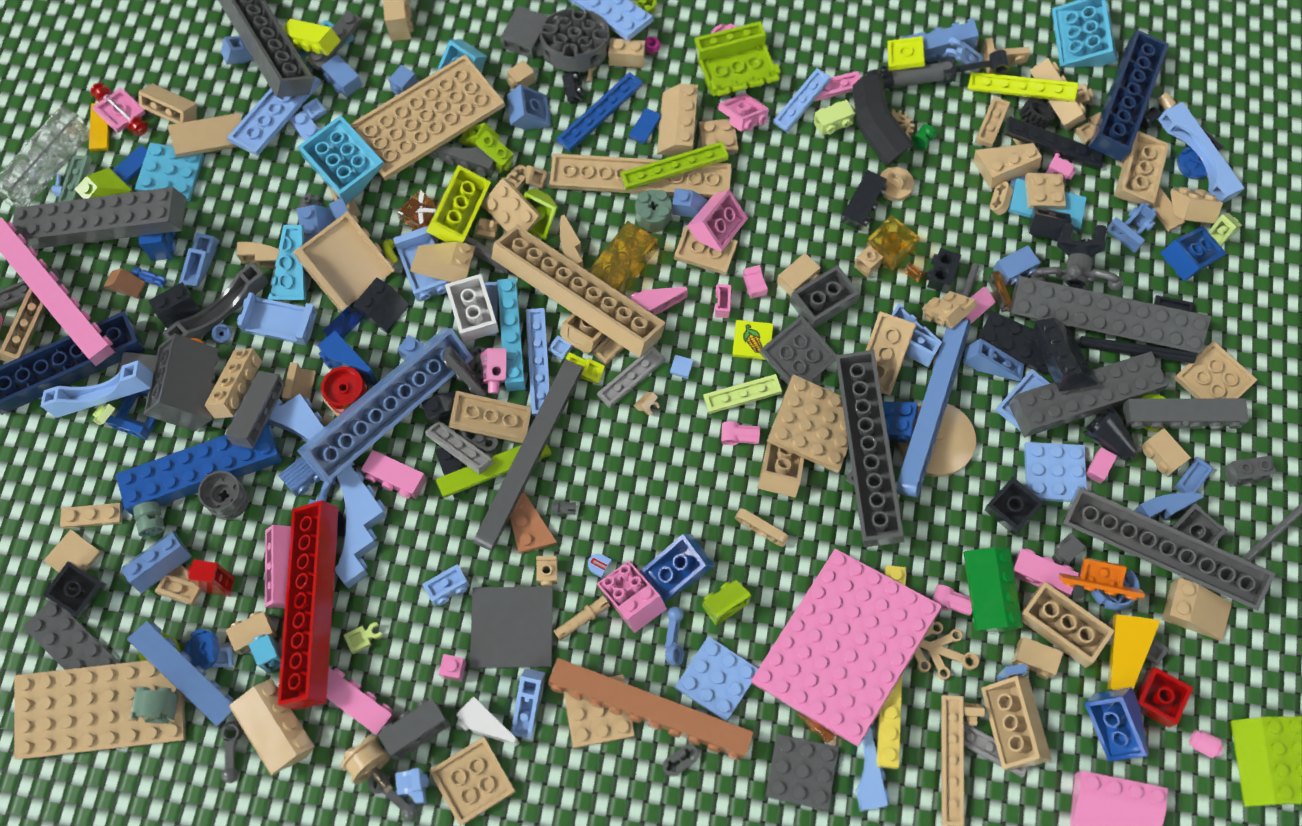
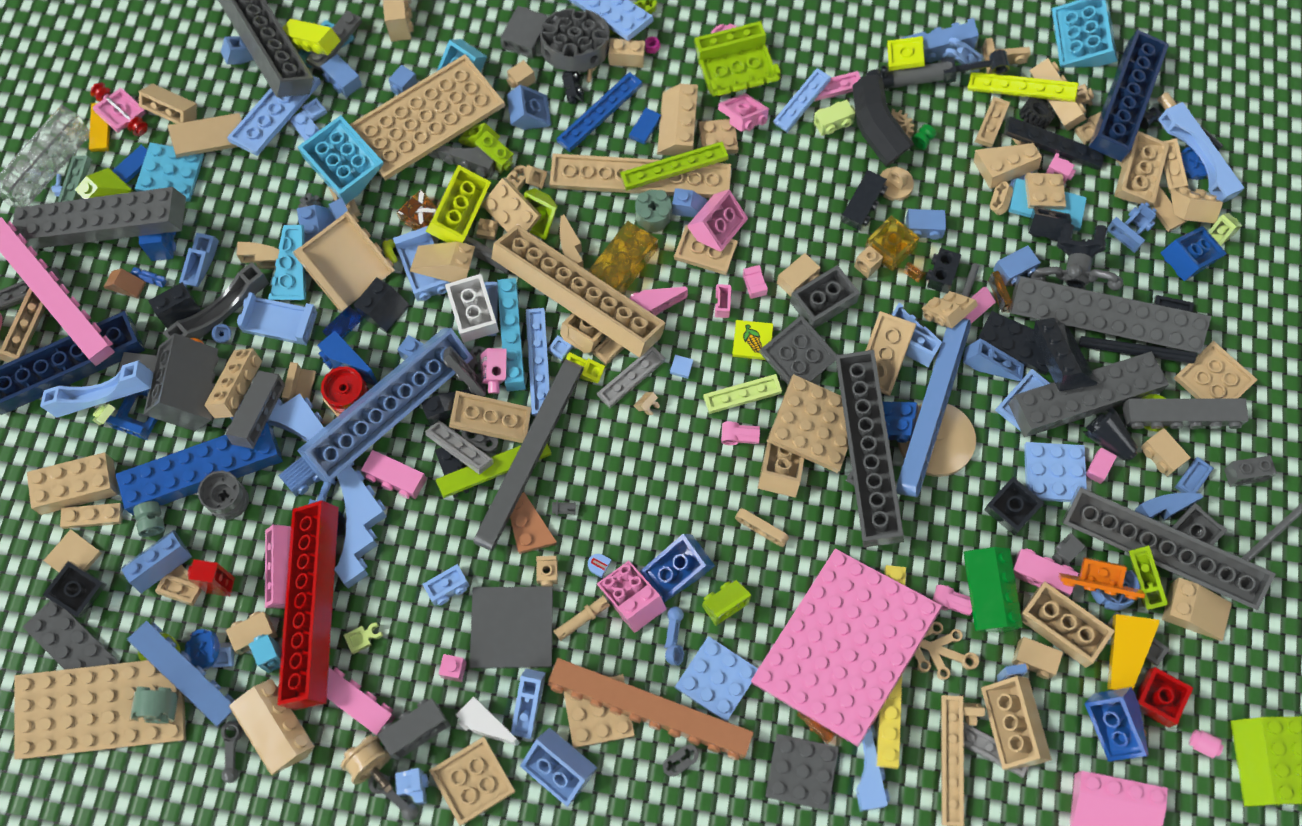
none -> tan brick [27,452,119,515]
none -> medium blue slope [520,727,597,807]
none -> medium blue brick [906,209,946,240]
none -> lime slope [1128,545,1168,610]
none -> tan plate [1163,138,1188,193]

